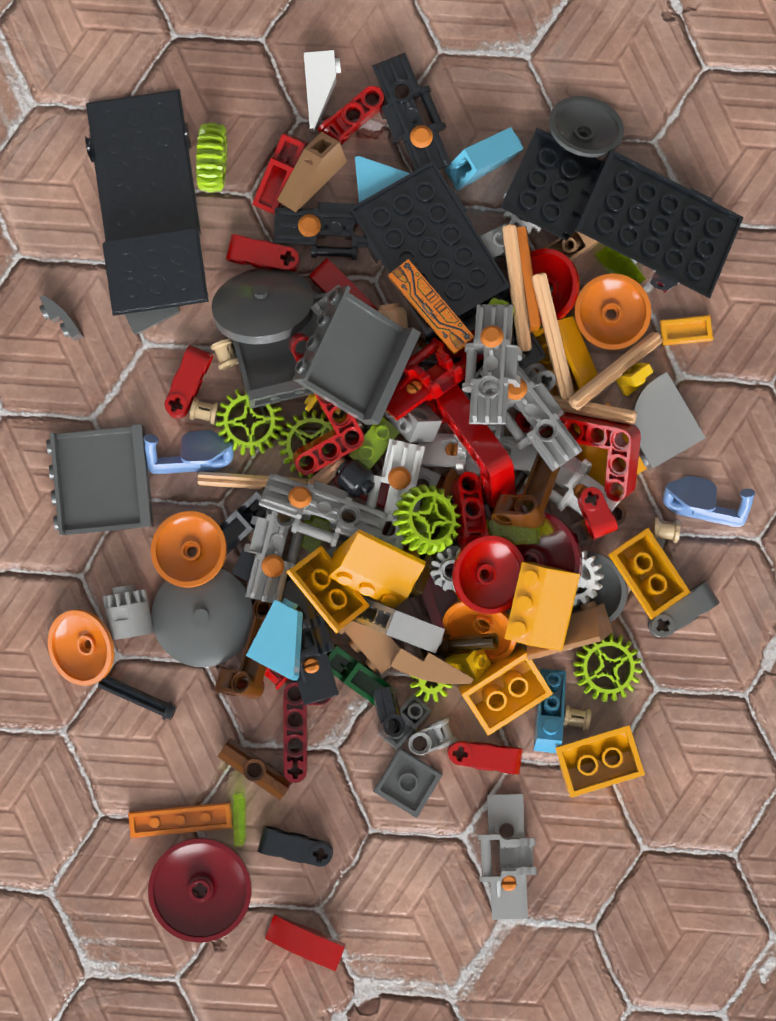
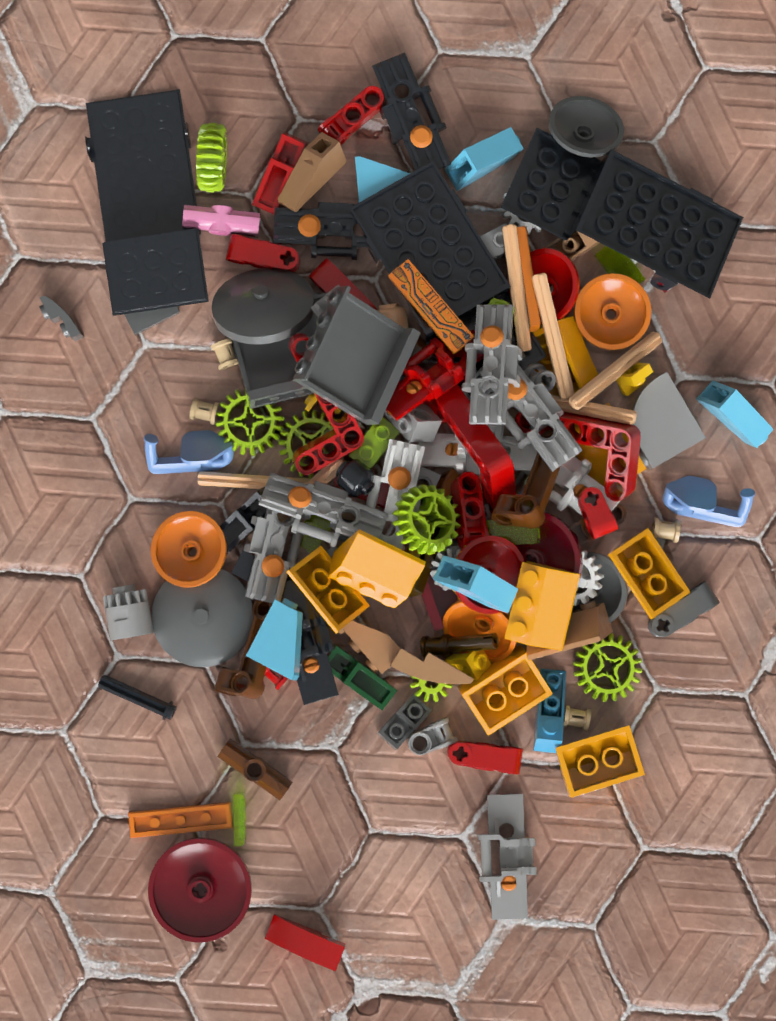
dark grey panel [46,424,154,536] -> none
orange dish [48,609,114,686] -> none
red piece [164,345,213,419] -> none
black piece [257,826,333,867] -> none
dark red beam [283,681,332,783] -> none
white slope [304,50,341,134] -> none
light grey brick [353,597,445,654] -> none
black piece [372,686,406,738] -> none
dark grey tile [373,747,443,818] -> none
light orange tile [659,315,713,346] -> none
none -> bright pink piece [182,205,260,236]
none -> medium azure slope [433,555,518,613]
none -> medium azure slope [696,380,773,448]

